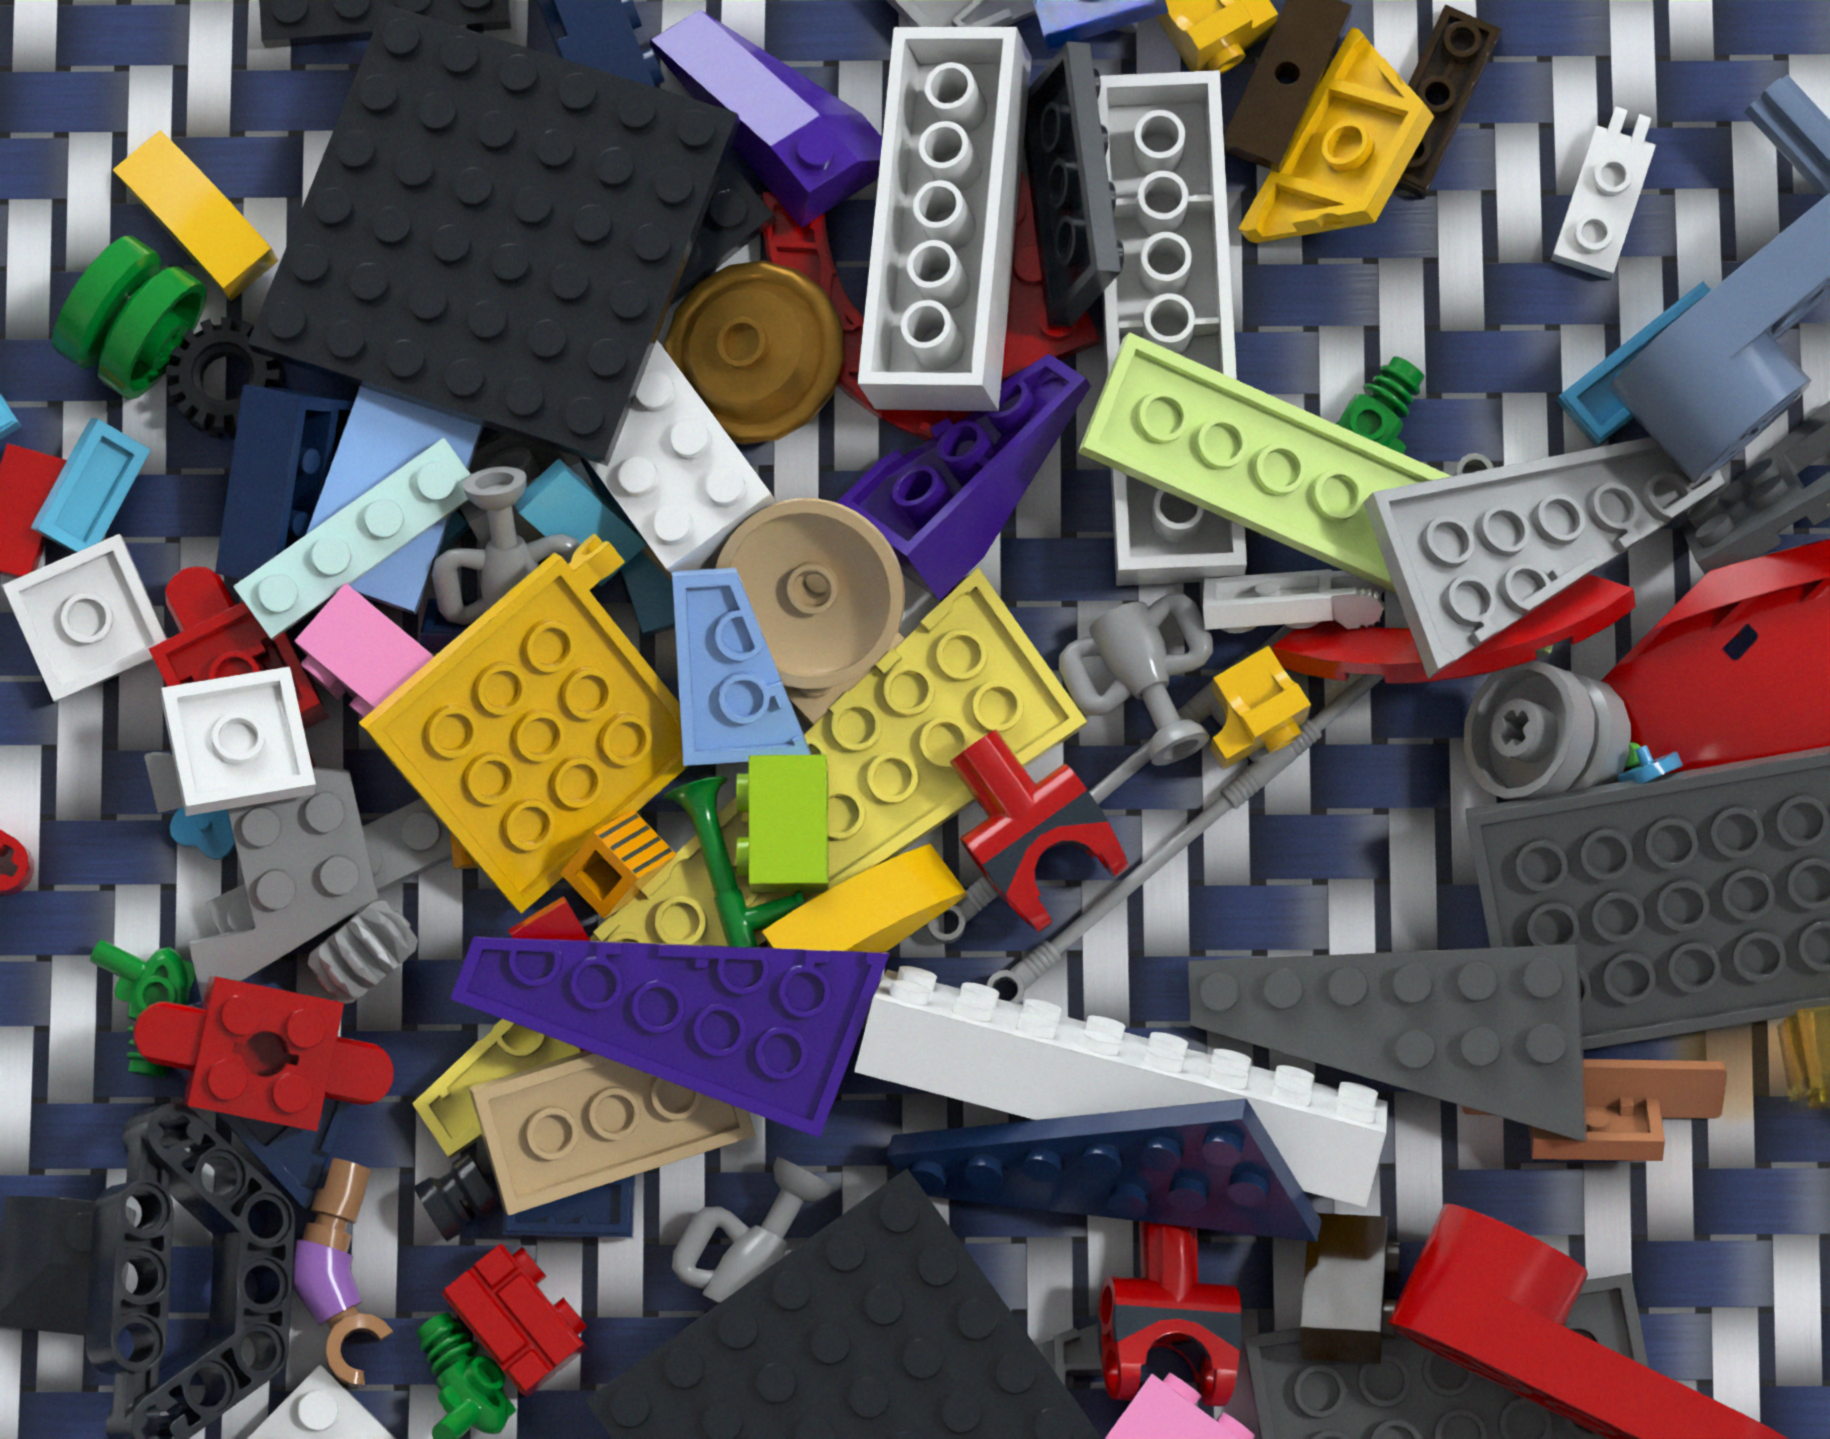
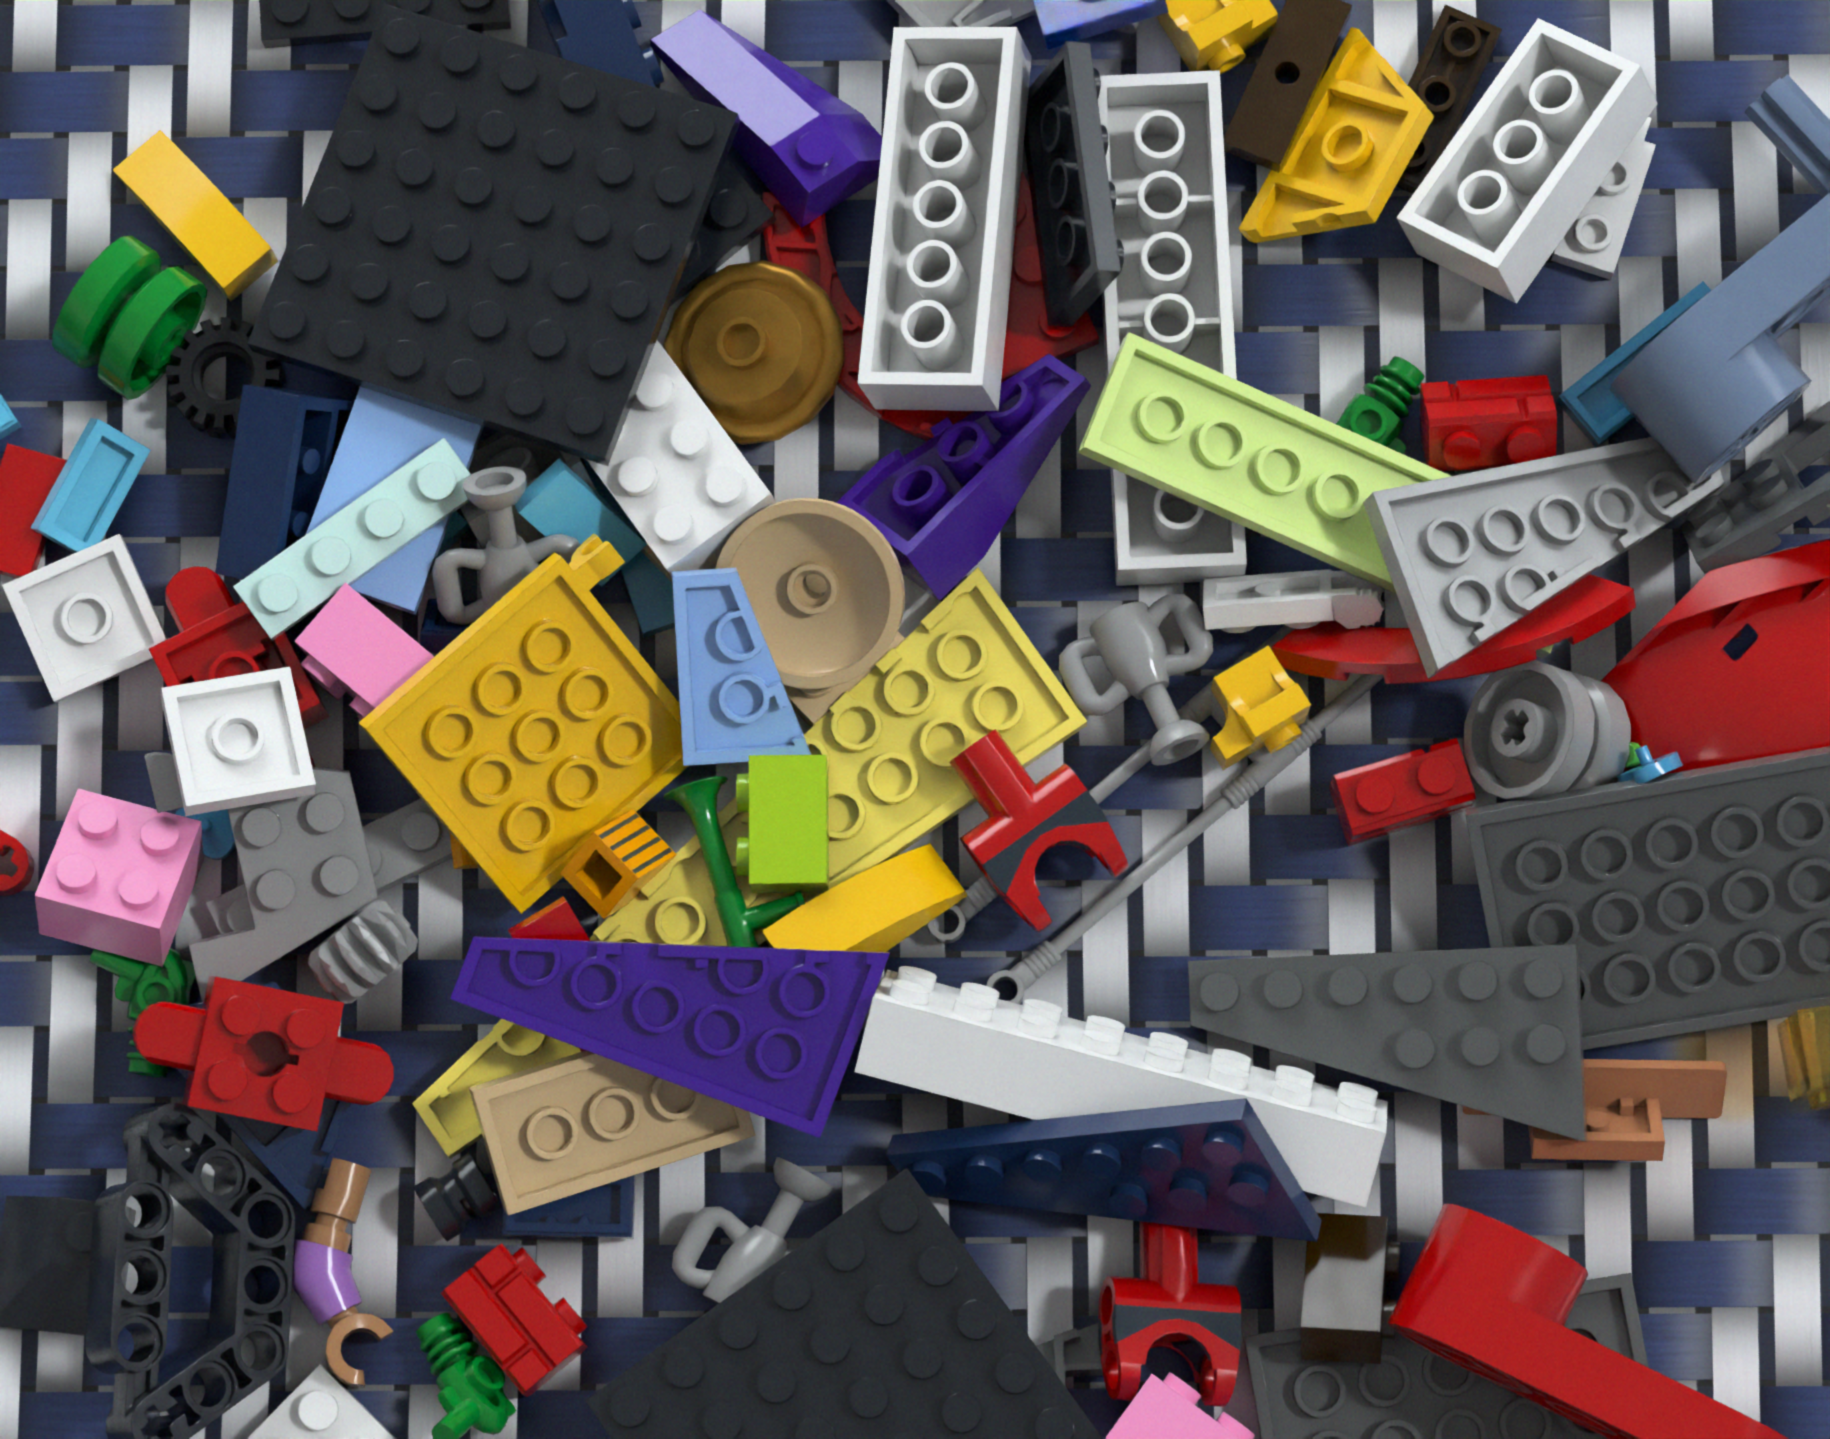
none -> bright pink brick [35,789,204,967]
none -> red brick [1329,738,1476,847]
none -> white brick [1397,18,1658,304]
none -> red brick [1420,375,1557,472]

